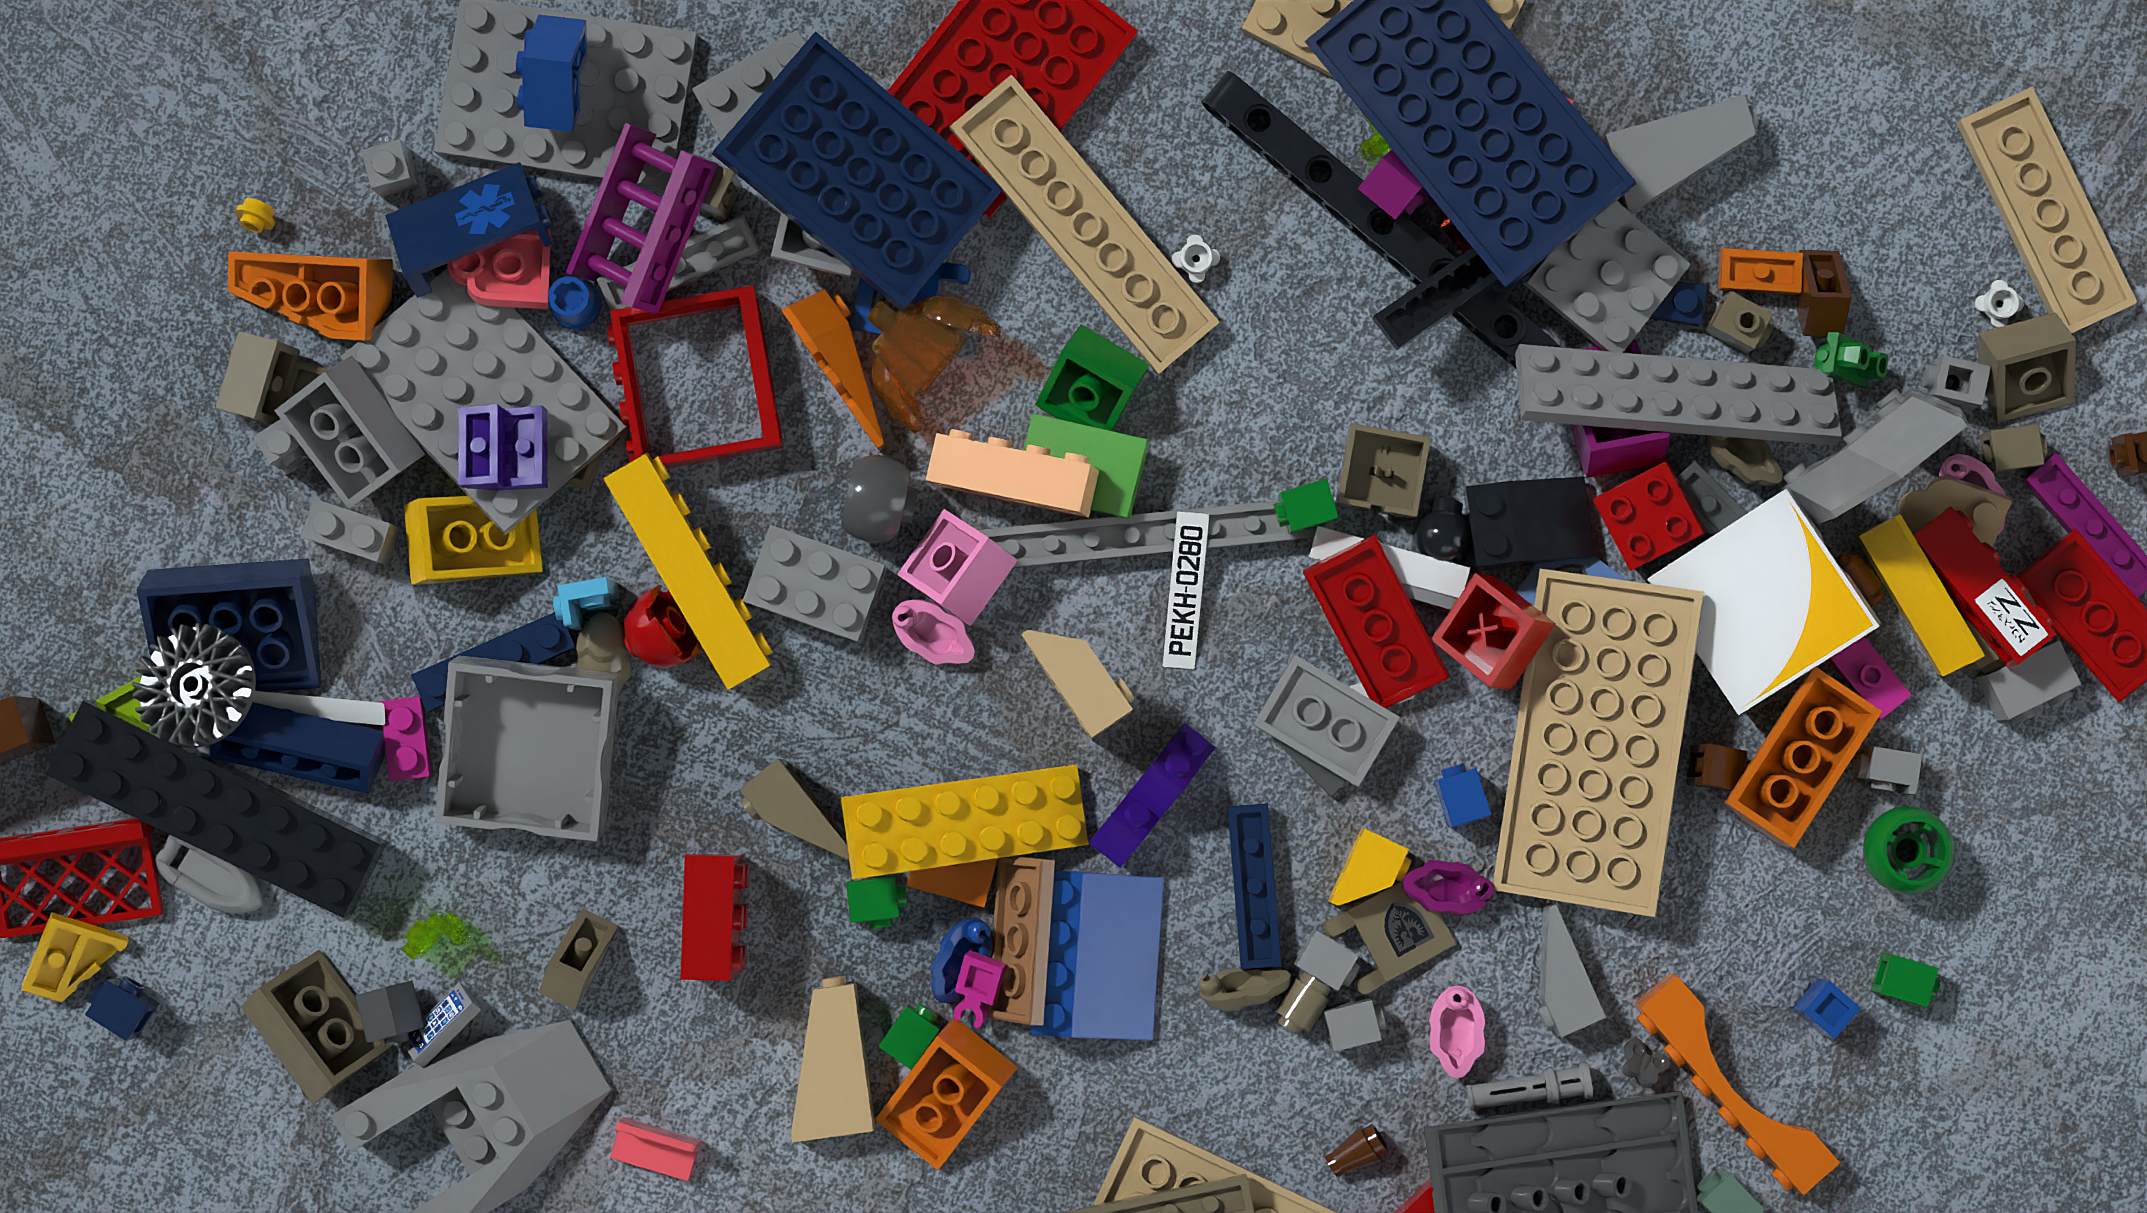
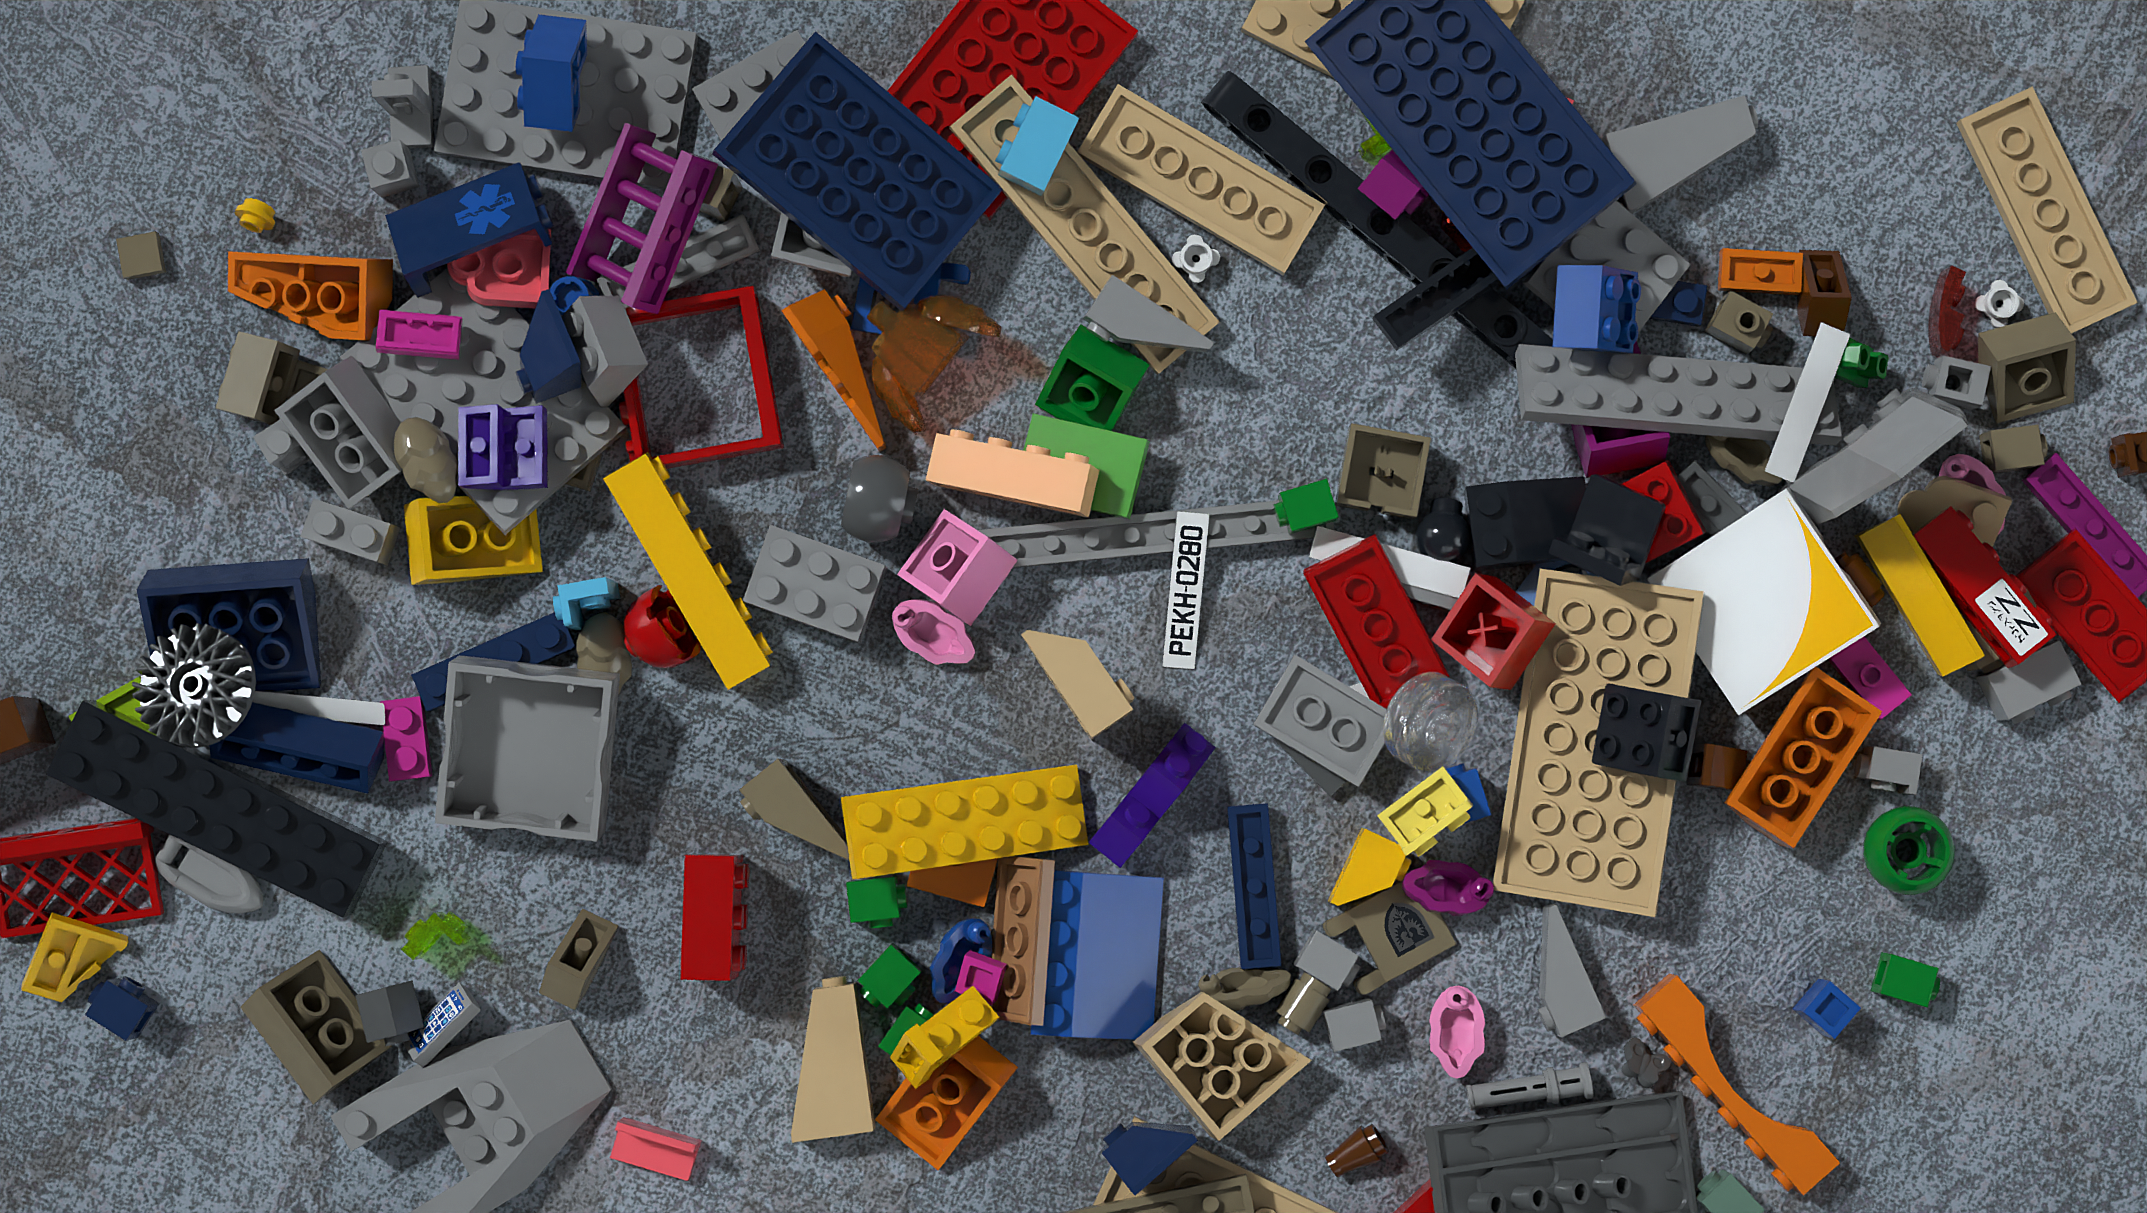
none -> dark tan tile [116,231,166,280]
none -> light grey bracket [372,65,434,149]
none -> dark pink plate [376,310,463,360]
none -> dark tan arm [394,417,458,503]
none -> dark blue slope [515,289,581,404]
none -> light grey slope [562,296,648,408]
none -> green brick [857,943,922,1008]
none -> yellow bracket [890,986,999,1089]
none -> medium azure brick [995,96,1079,196]
none -> tan plate [1077,84,1325,276]
none -> light grey slope [1083,275,1214,353]
none -> dark blue slope [1101,1122,1198,1196]
none -> tan wedge [1133,992,1312,1141]
none -> light yellow bracket [1377,766,1473,857]
none -> clear wheel [1383,672,1478,773]
none -> black bracket [1548,474,1666,586]
none -> blue slope [1552,265,1641,354]
none -> black bracket [1592,683,1701,782]
none -> white sticker [1765,323,1850,483]
none -> clear red slope [1928,265,1966,357]

